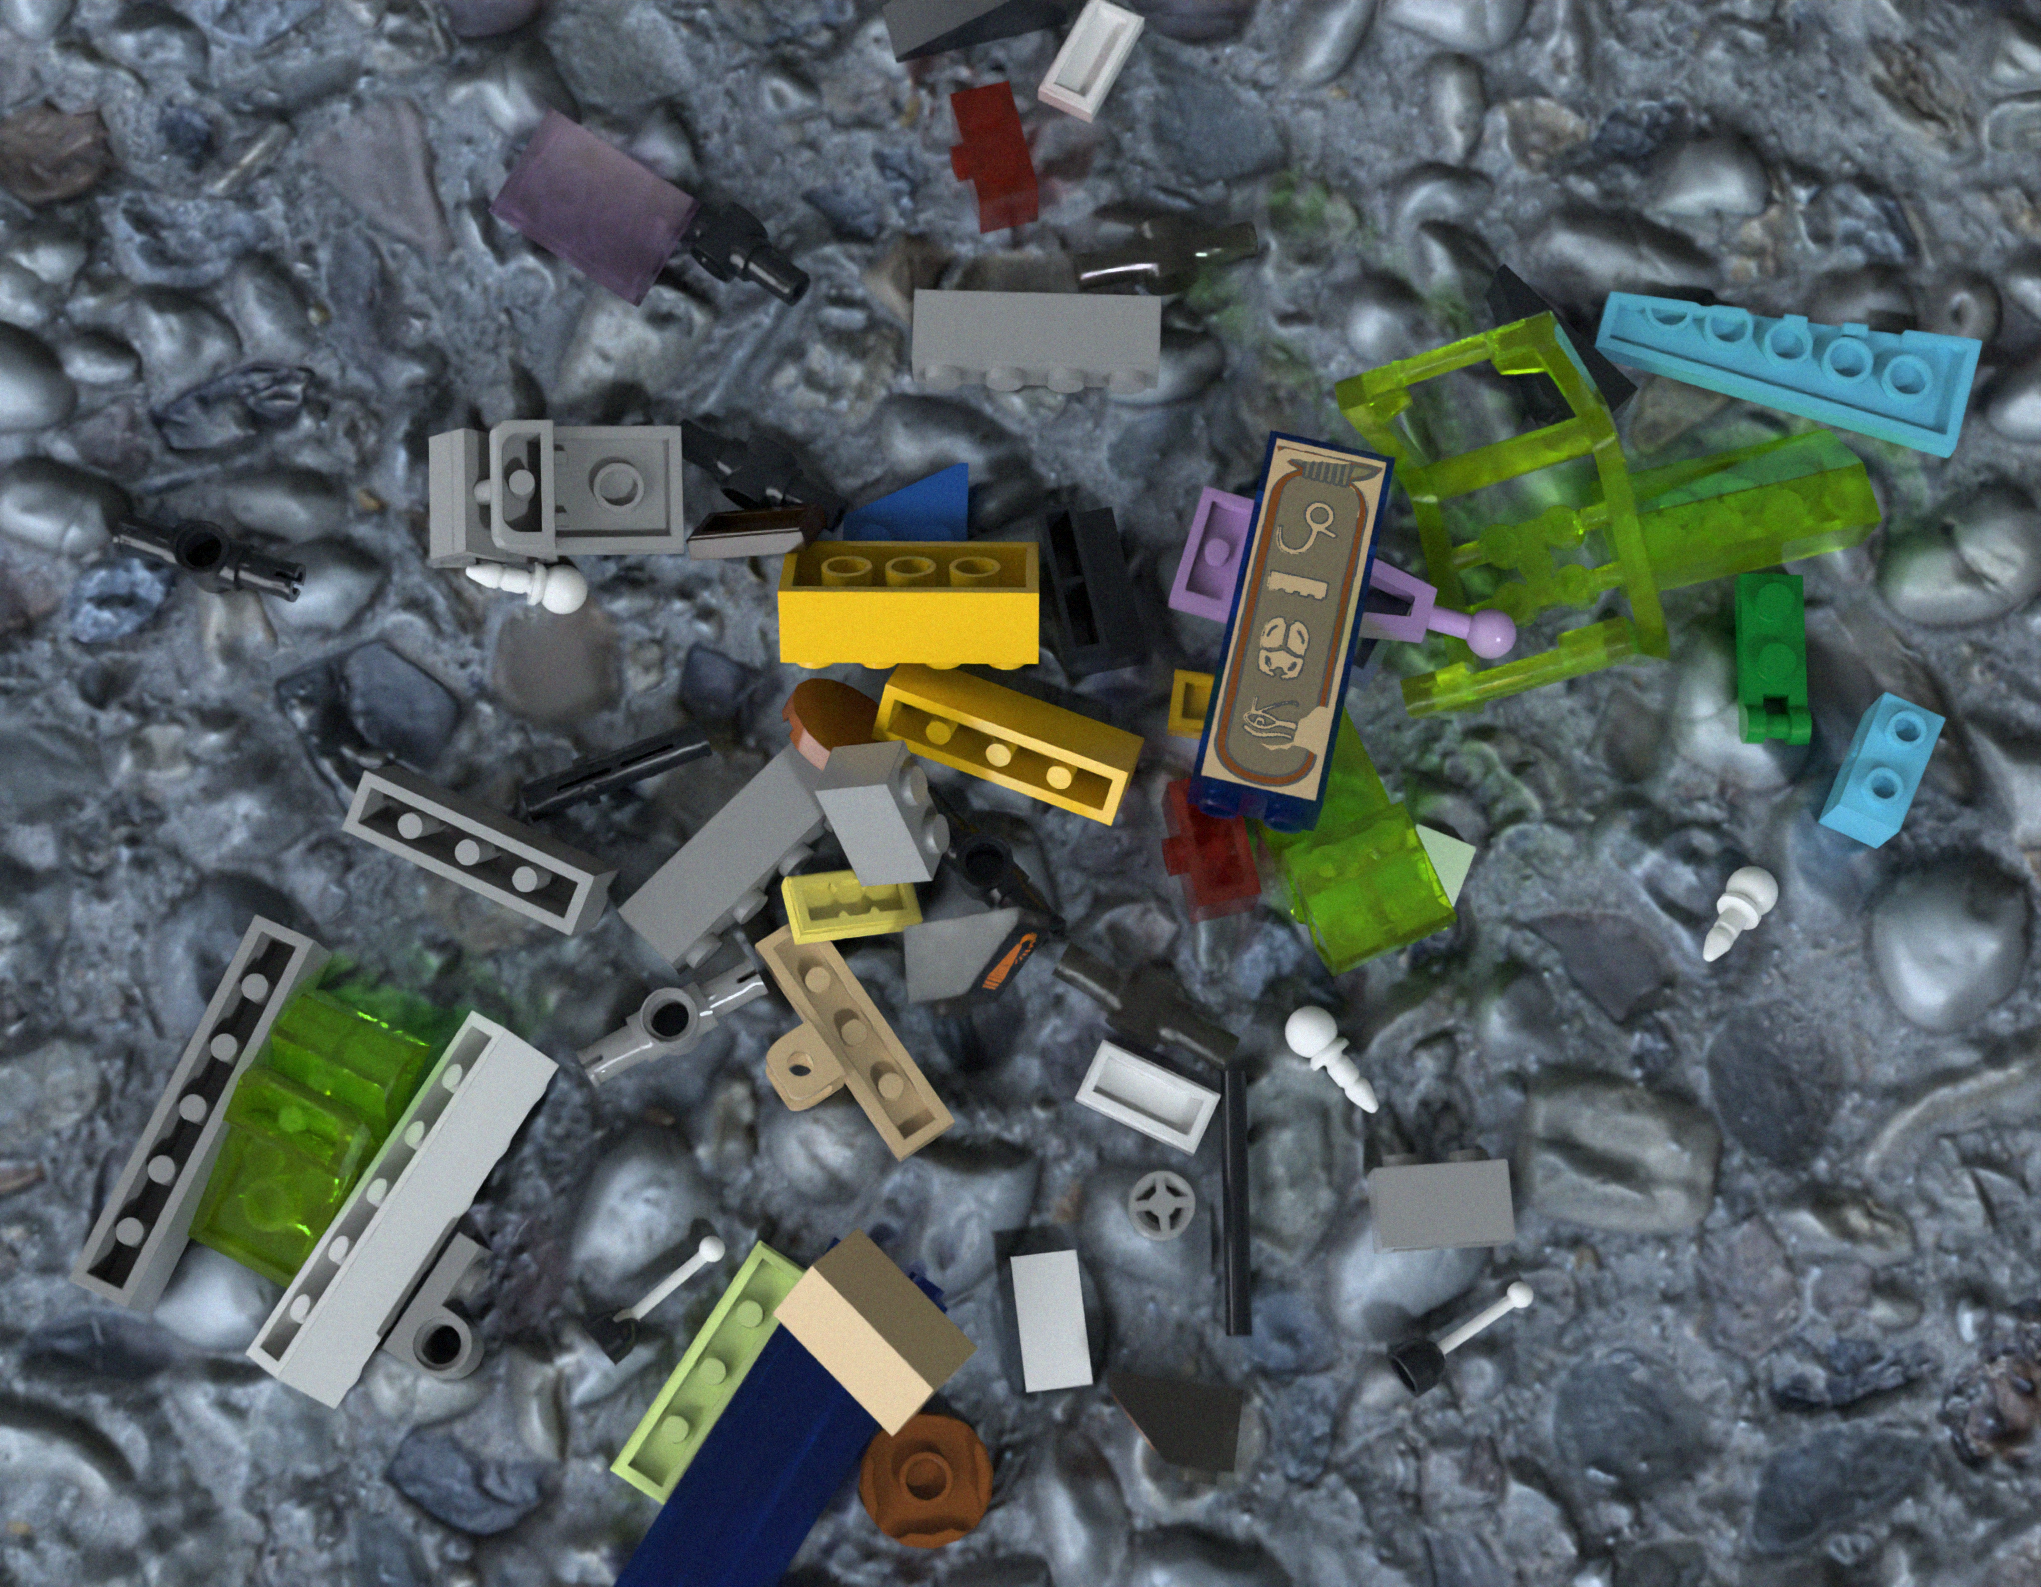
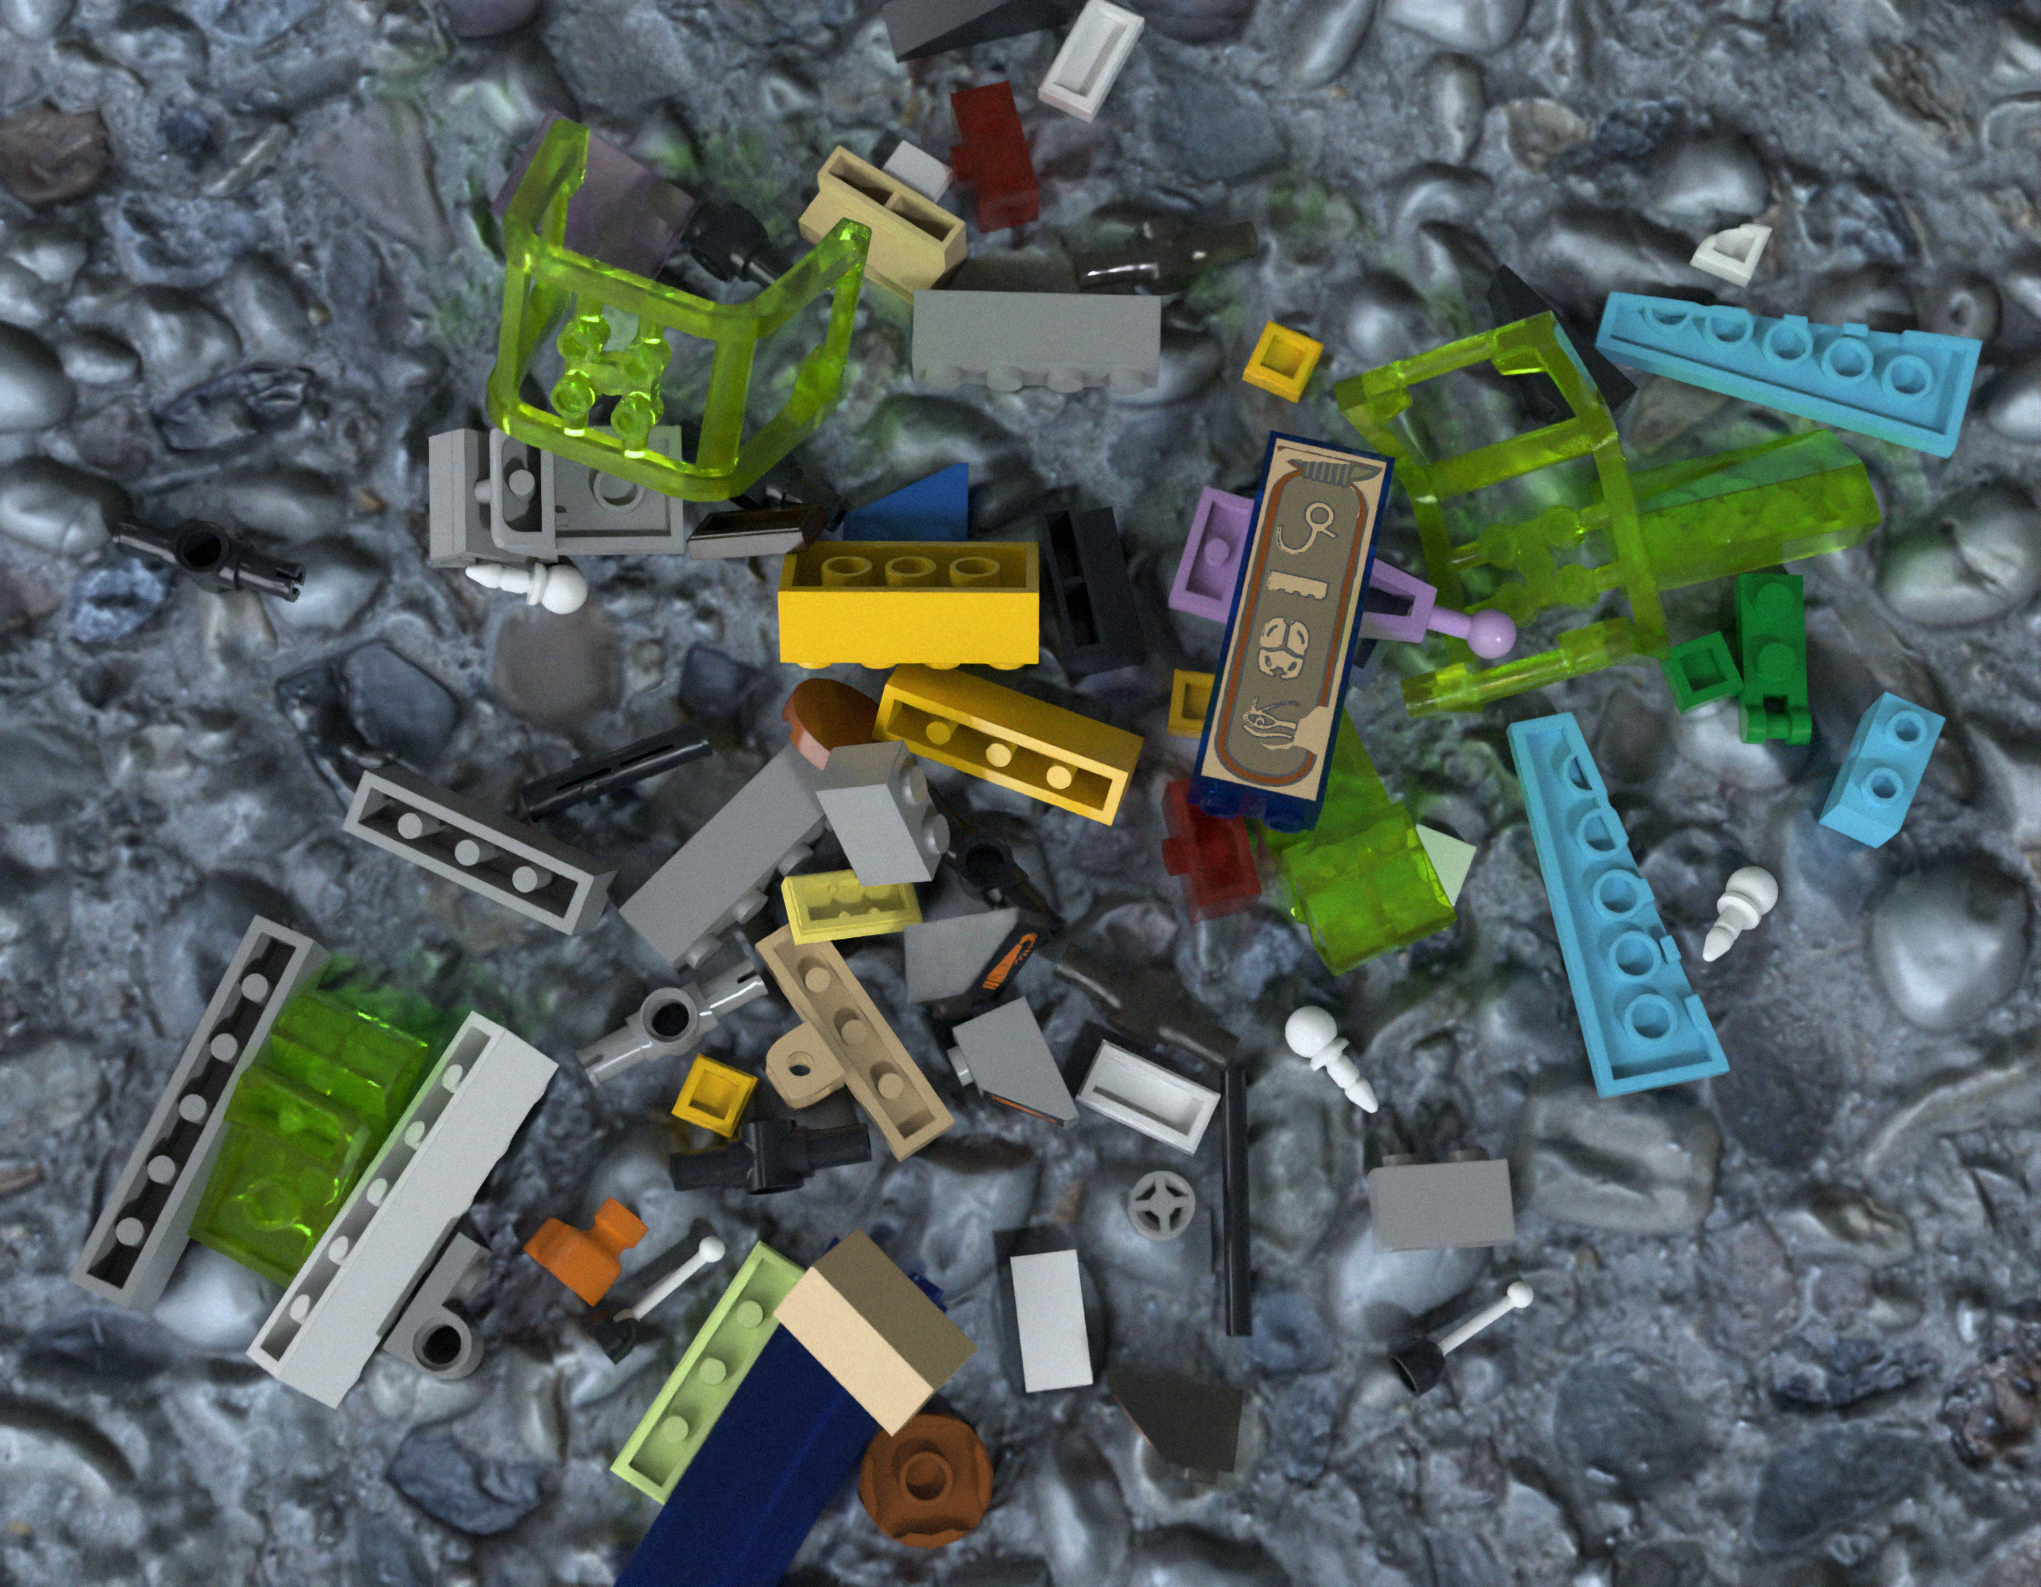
none -> clear neon green windscreen [485,119,872,502]
none -> orange piece [522,1196,649,1307]
none -> black pin [670,1119,872,1195]
none -> yellow tile [671,1053,759,1138]
none -> tan piece [798,145,967,306]
none -> white tile [881,140,954,204]
none -> light grey slope [947,996,1079,1129]
none -> yellow tile [1242,320,1324,404]
none -> medium azure wing [1506,712,1730,1099]
none -> green plate [1657,631,1745,715]
none -> white tile [1689,223,1772,288]

